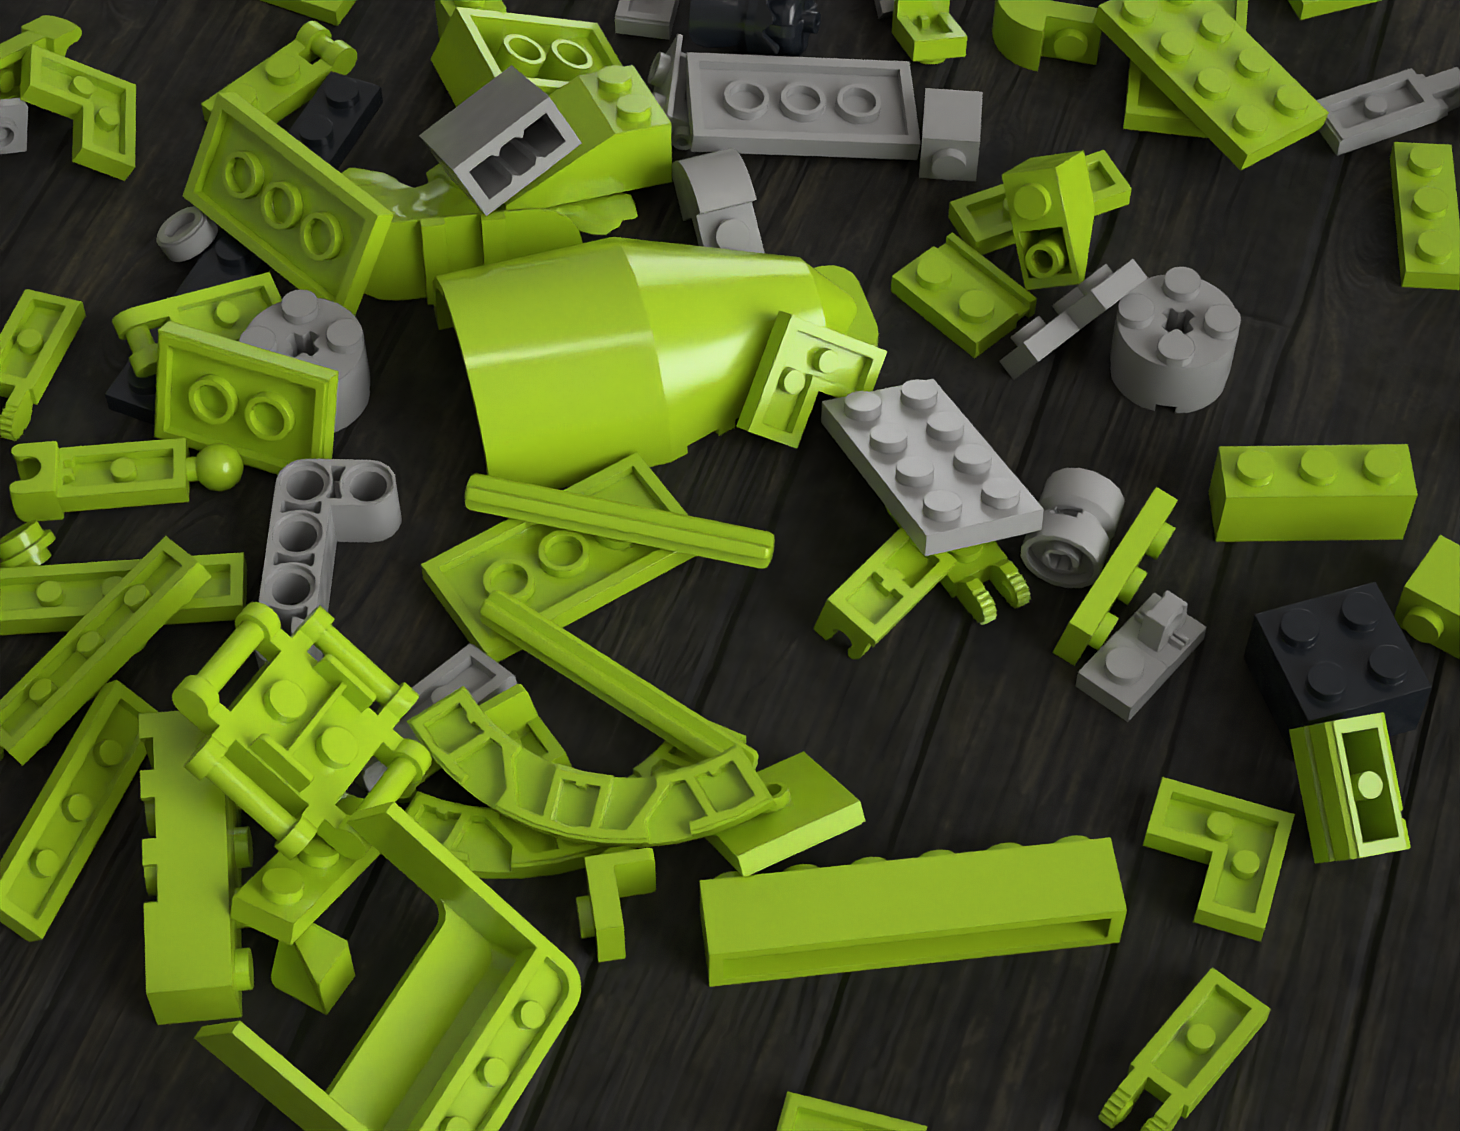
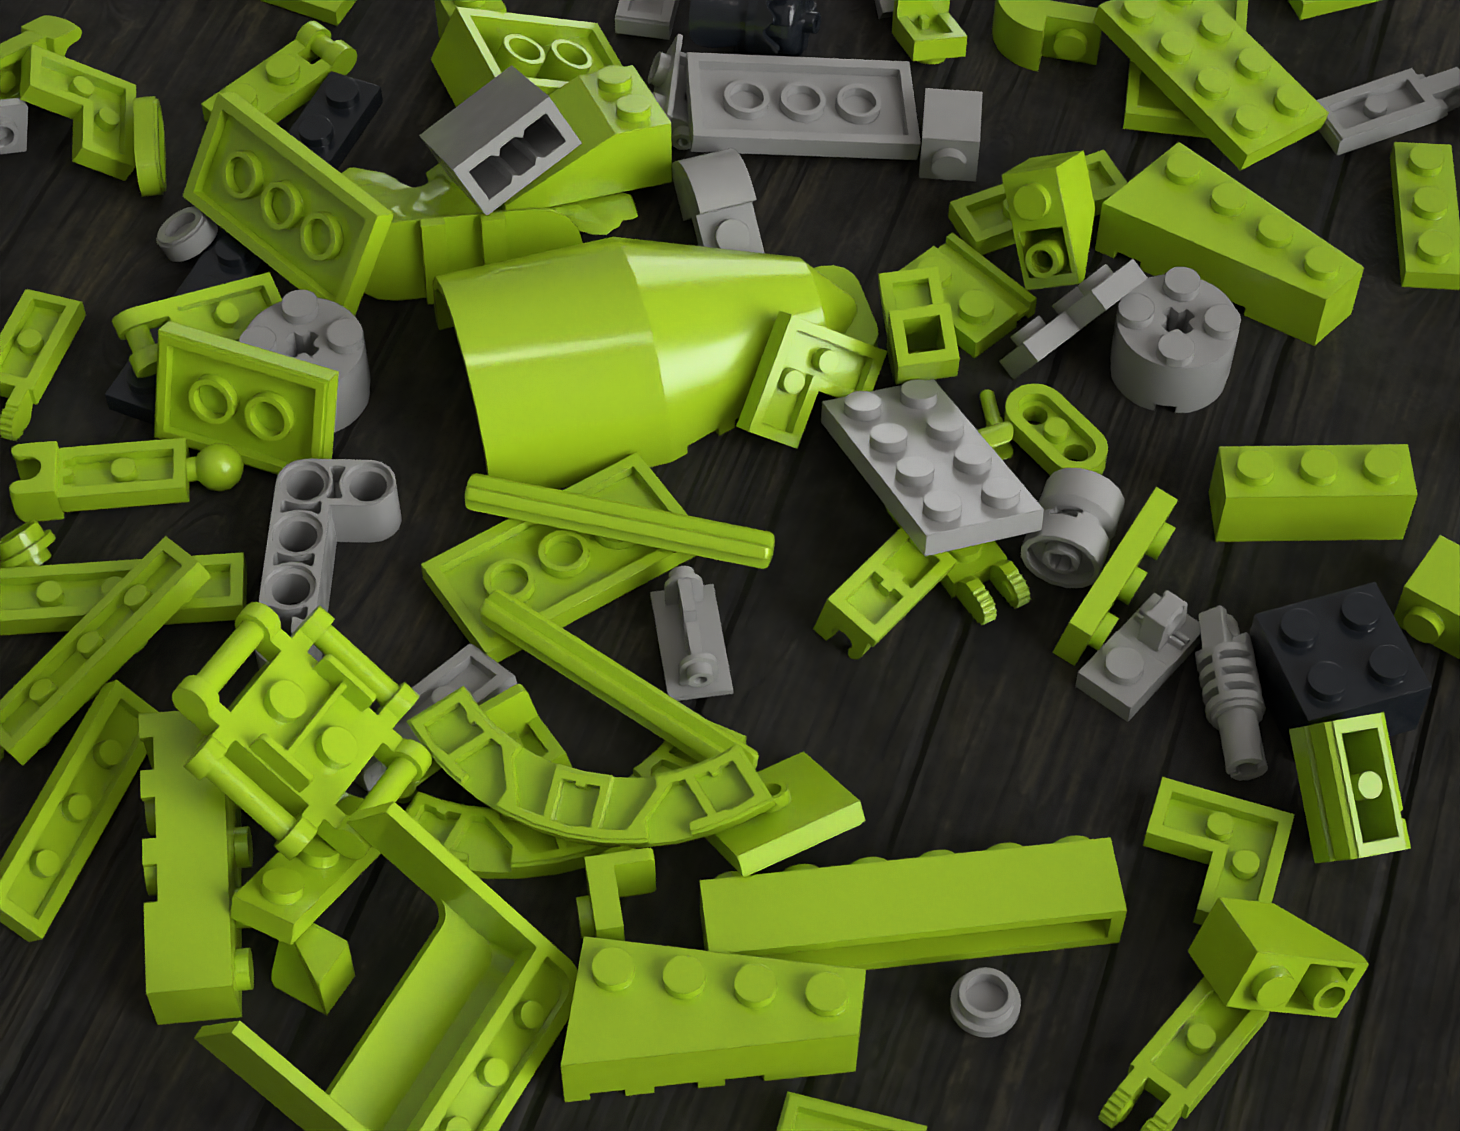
none -> lime tile [133,96,166,197]
none -> lime wedge [561,936,866,1102]
none -> light grey hinge [650,566,733,701]
none -> lime brick [878,266,960,385]
none -> light grey plate [950,967,1021,1037]
none -> lime hand [977,390,1014,460]
none -> lime plate [1004,384,1108,476]
none -> lime wedge [1095,142,1364,346]
none -> lime slope [1188,897,1369,1018]
none -> light grey hinge [1195,605,1268,781]

